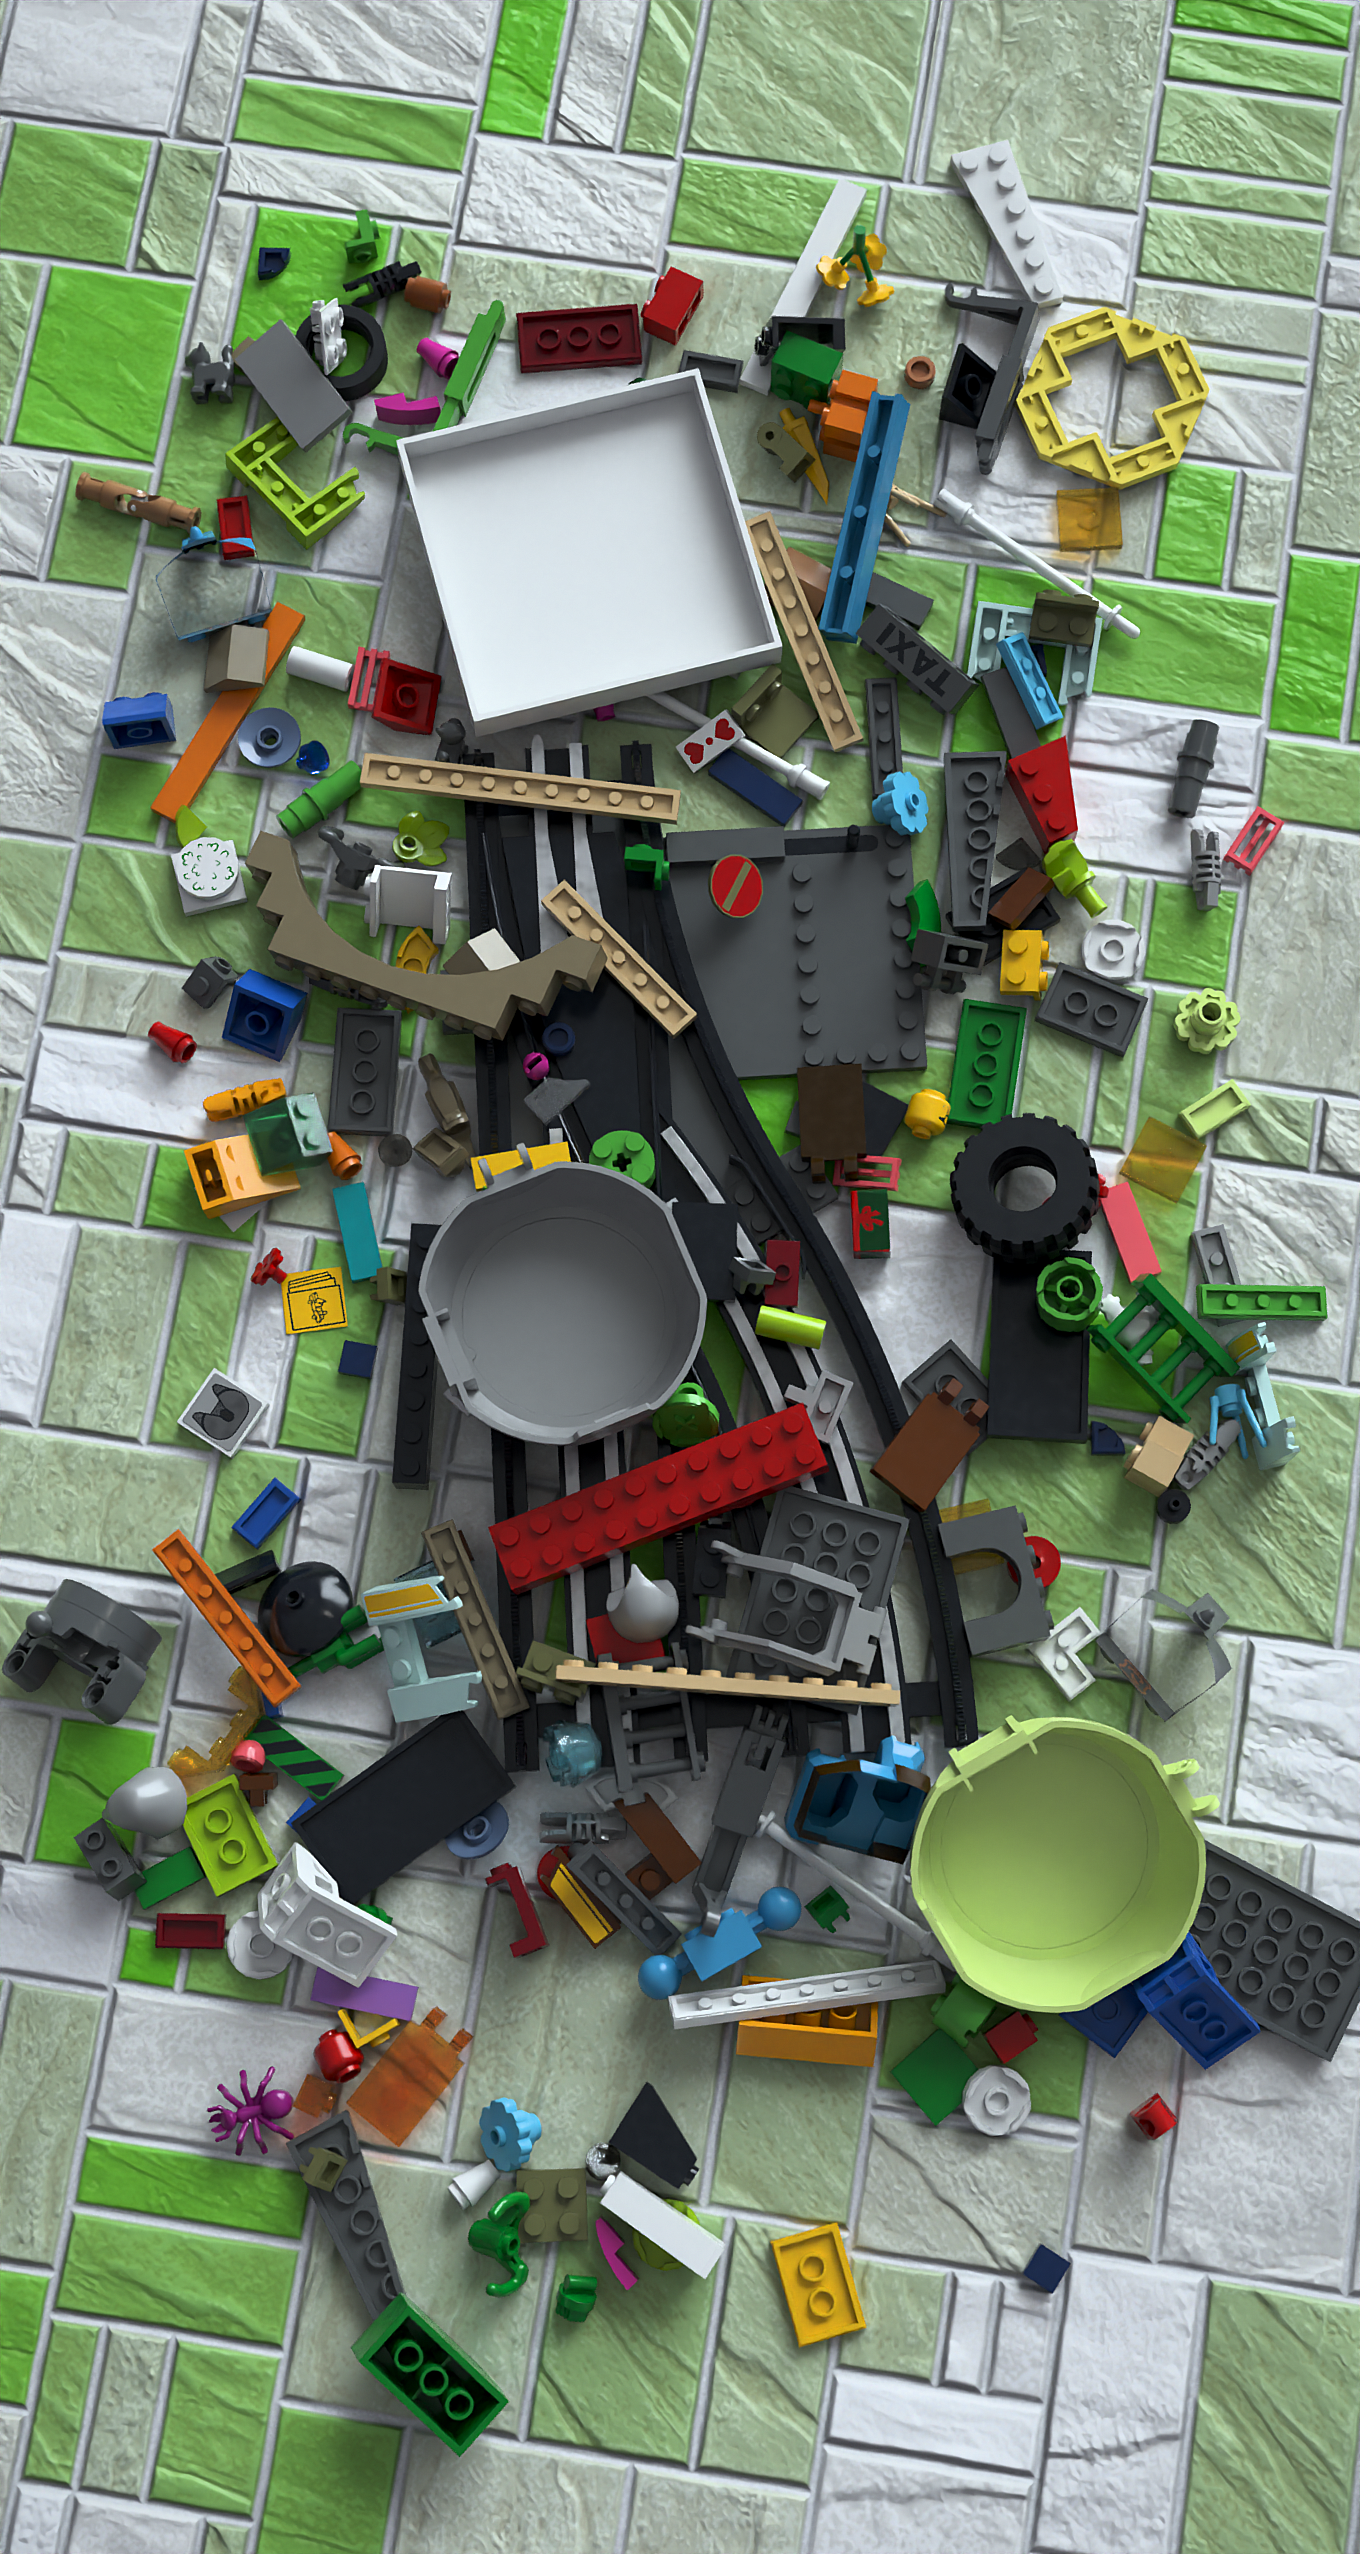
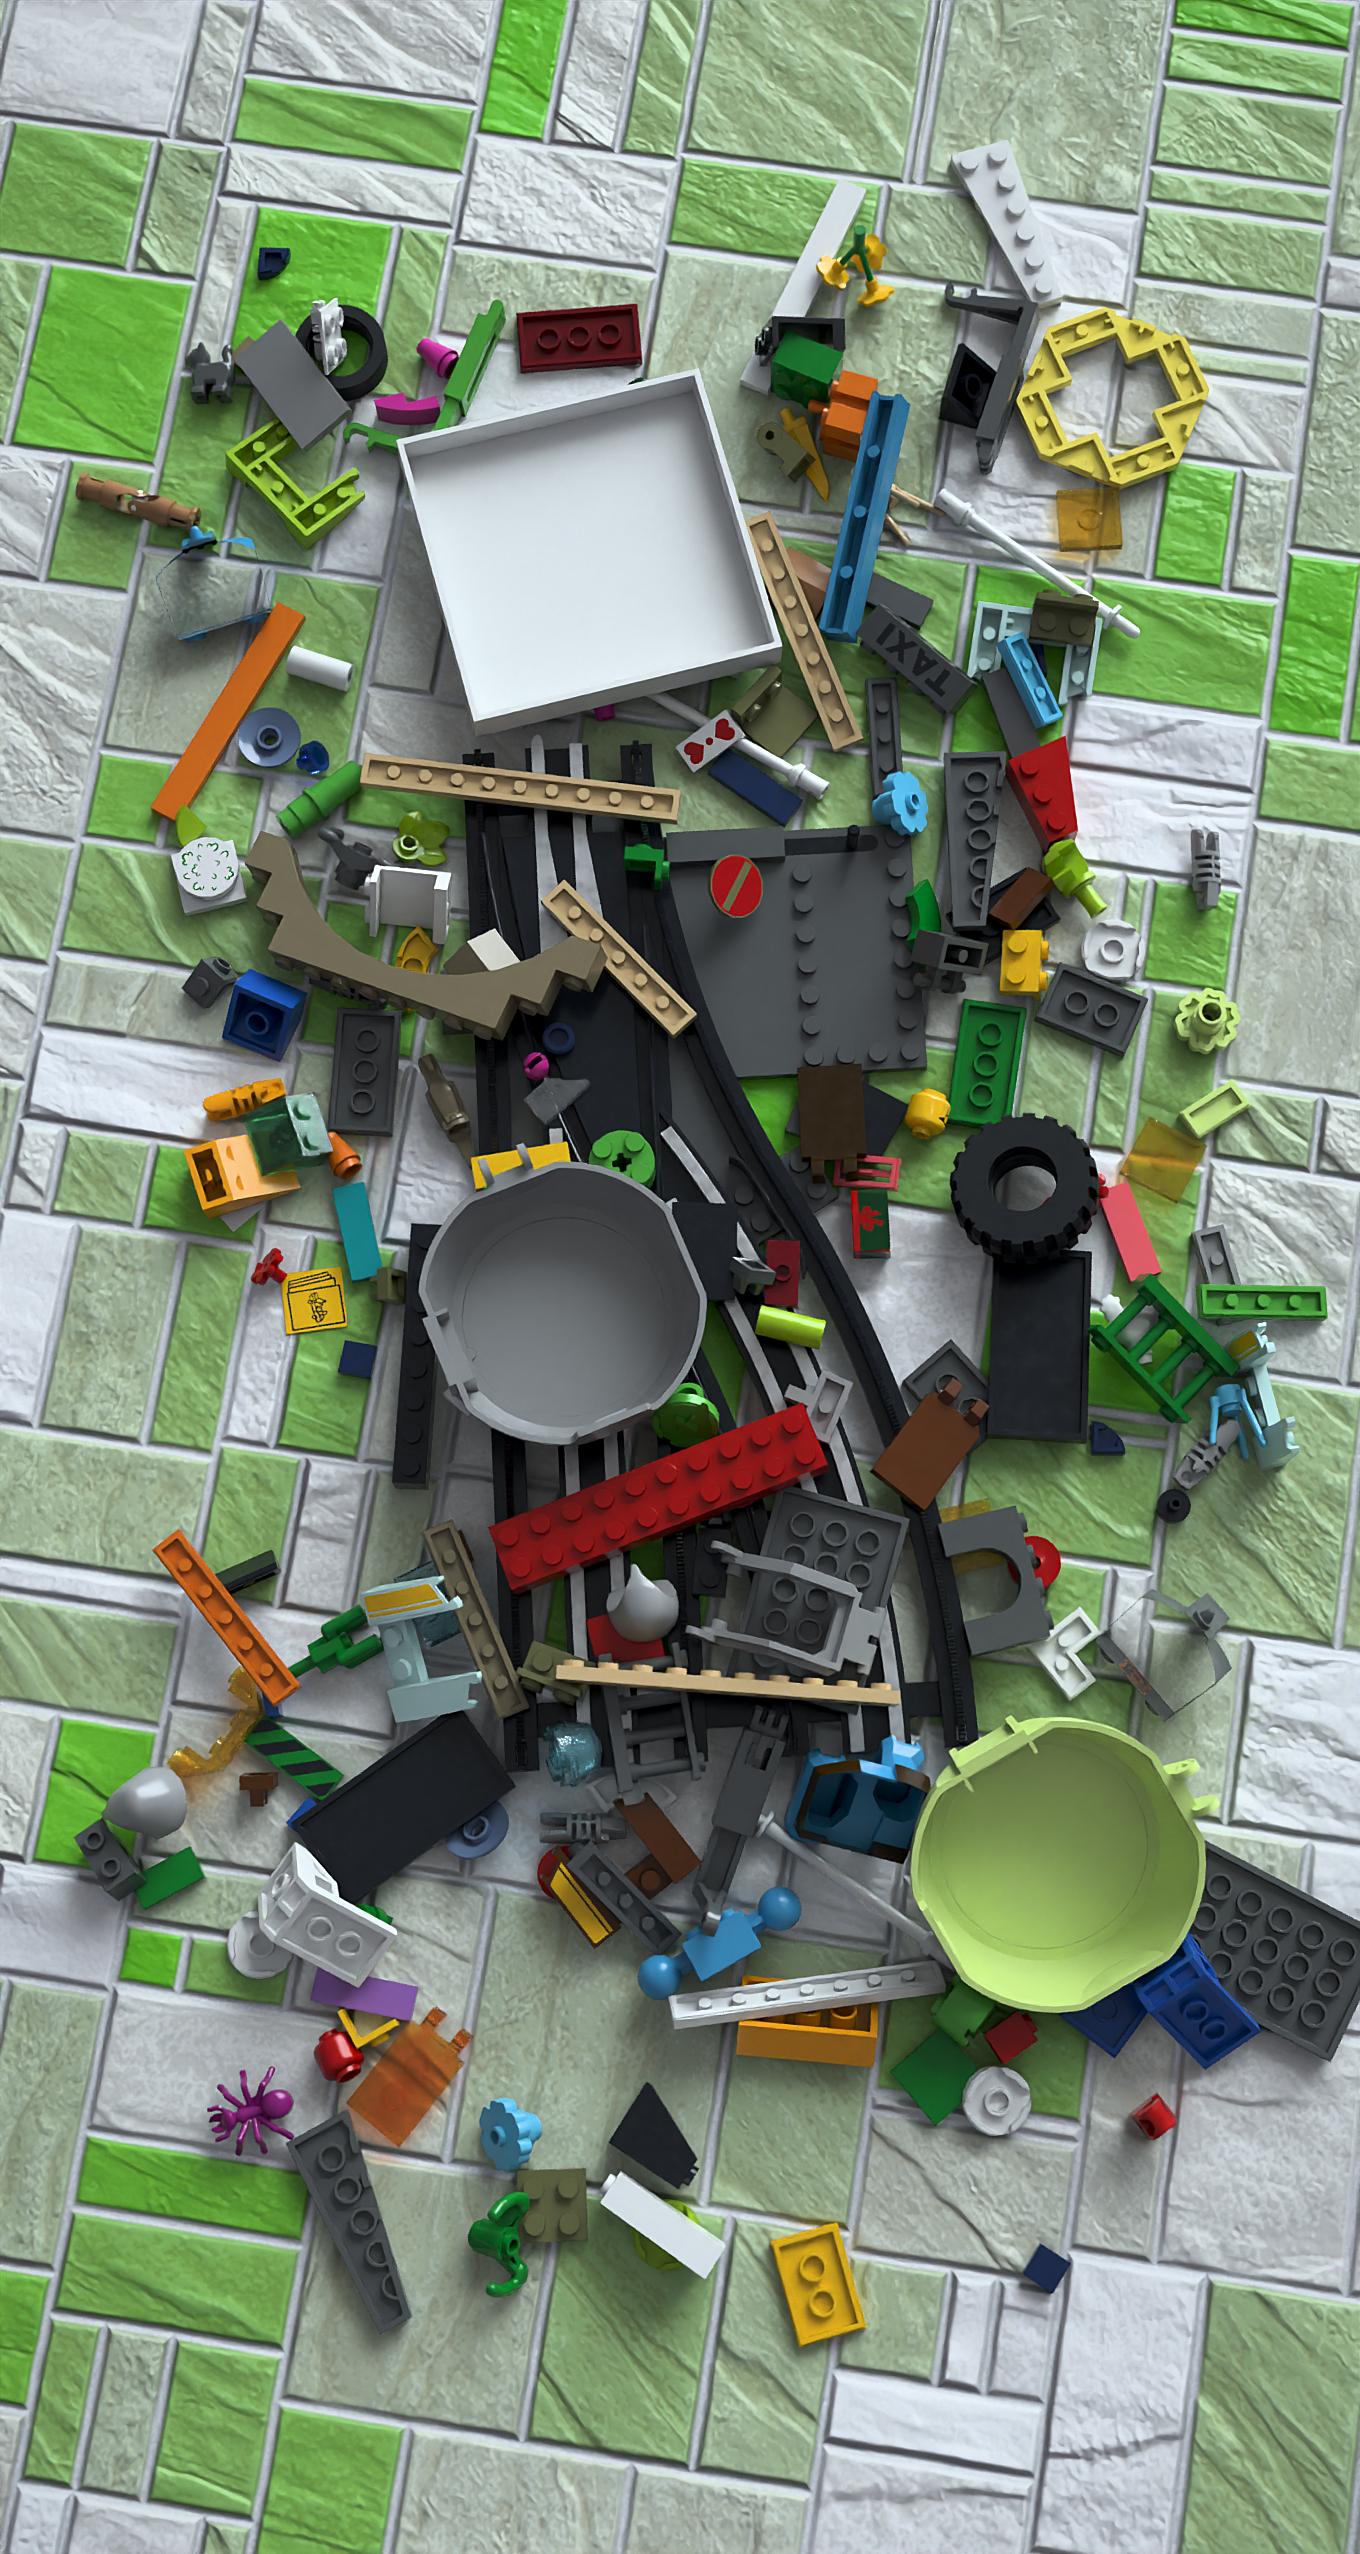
dark grey piece [2,1579,162,1725] -> none
blue slope [102,692,176,749] -> none
red cone [148,1022,197,1063] -> none
dark red tile [155,1913,227,1949] -> none
tile [177,1368,270,1459] -> none
lime plate [183,1774,279,1897] -> none
dark tan slope [204,624,270,693] -> none
red tile [216,495,255,560] -> none
coral piece [230,1740,266,1773] -> none
blue tile [231,1477,301,1550] -> none
black dish [258,1561,353,1657] -> none
clear orange plate [292,2073,338,2118] -> none
olive tile [299,2147,348,2192] -> none
black hinge [343,261,422,308] -> none
bright green bracket [344,209,380,263] -> none
coral tile [348,647,391,712] -> none
green brick [351,2292,509,2457] -> none
red slope [372,657,442,736] -> none
clear smoke tile [378,1134,412,1167] -> none
dark orange brick [404,276,451,314] -> none
dark tan tile [413,1127,469,1178] -> none
dark grey animal [435,718,469,764] -> none
white cone [447,2160,501,2210] -> none
dark red panel [485,1863,550,1958] -> none
green piece [555,2275,597,2322] -> none
clear smoke tile [585,2143,621,2181] -> none
dark pink slope [595,2215,639,2291] -> none
red brick [641,266,704,346] -> none
dark grey tile [678,350,743,393] -> none
green tile [804,1885,850,1933] -> none
nougat tile [904,356,936,389] -> none
clear smoke tile [996,837,1041,870] -> none
bright green brick [1036,1257,1103,1332] -> none
tan brick [1123,1416,1194,1497] -> none
dark grey piece [1168,719,1220,818] -> none
coral tile [1223,806,1285,876] -> none

